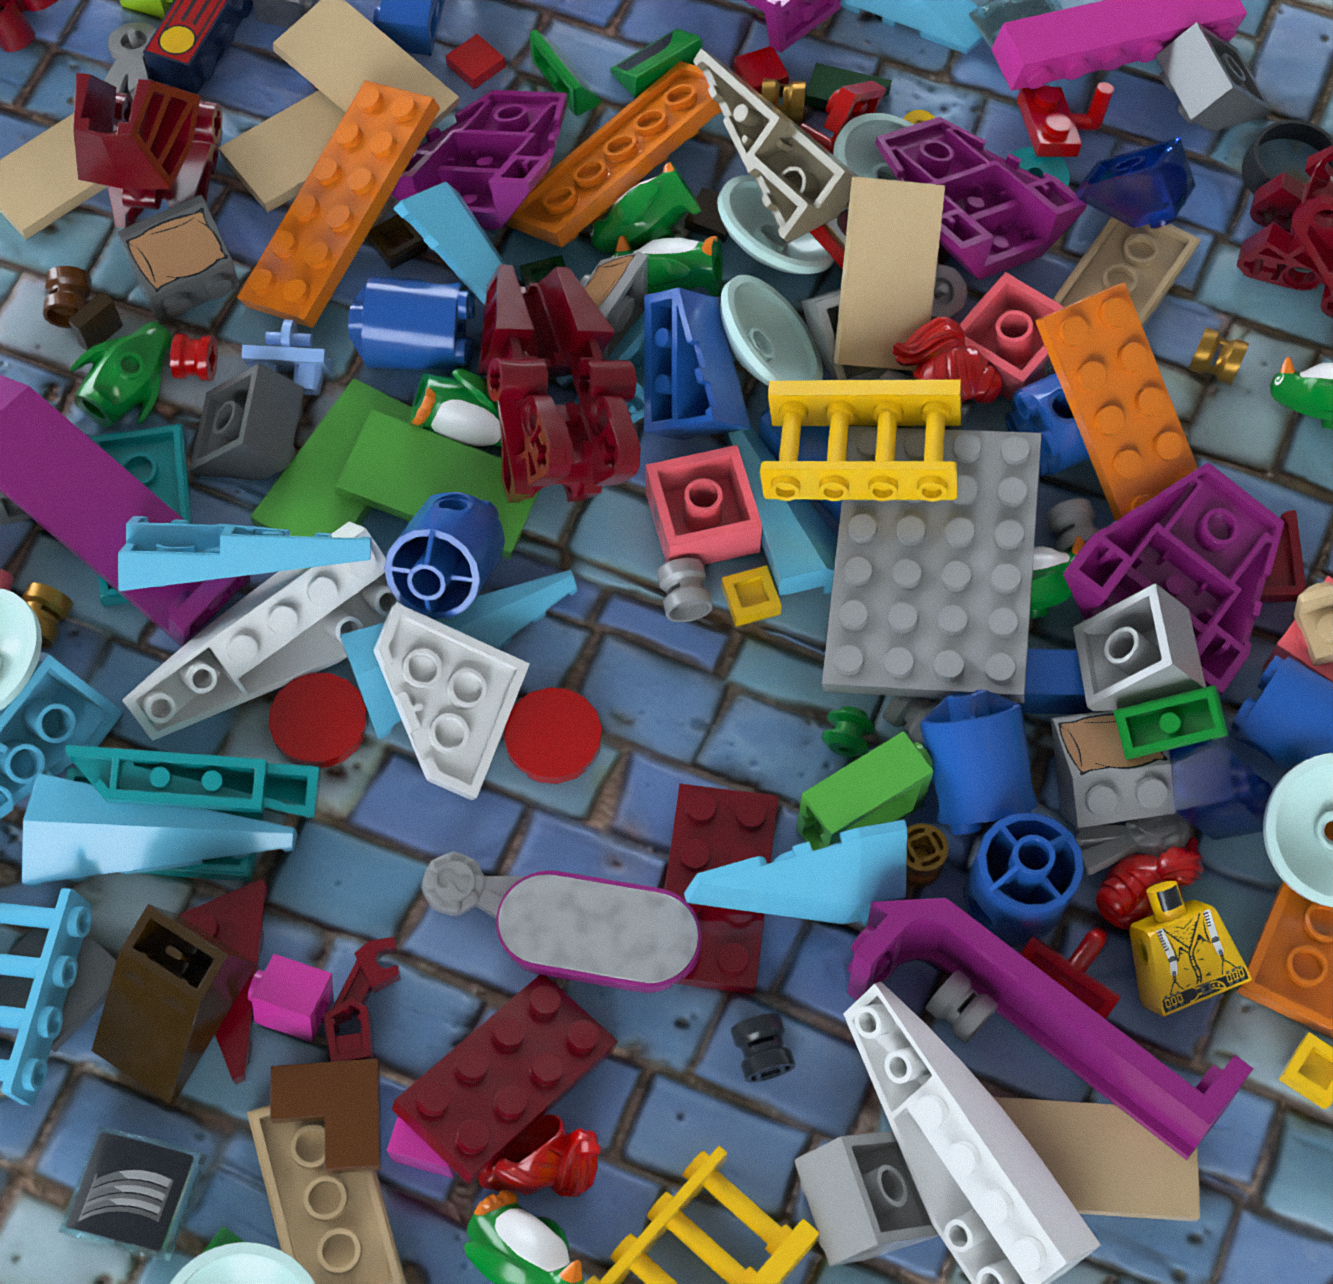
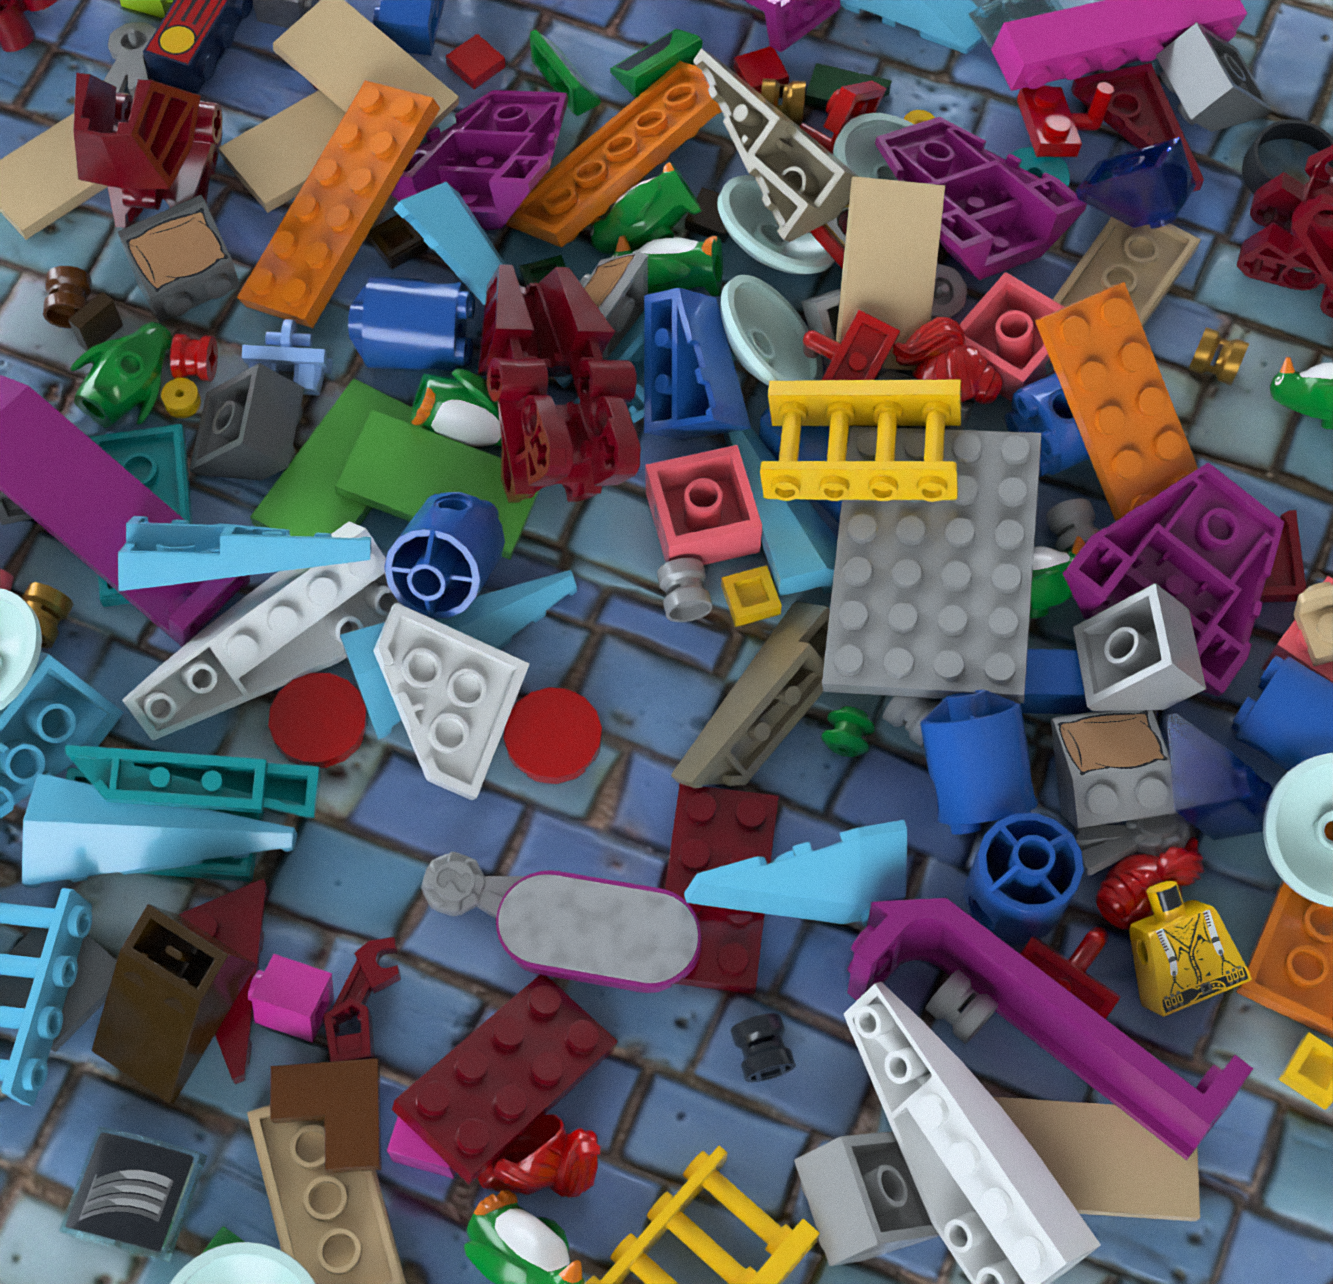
bright green window [796,731,934,851] -> none
pearl gold wheel [906,823,949,888] -> none
green slope [1113,685,1229,760] -> none
none -> yellow piece [161,378,201,419]
none -> dark tan wedge [671,602,830,788]
none -> red plate [803,310,900,380]
none -> dark red wing [1071,63,1204,192]

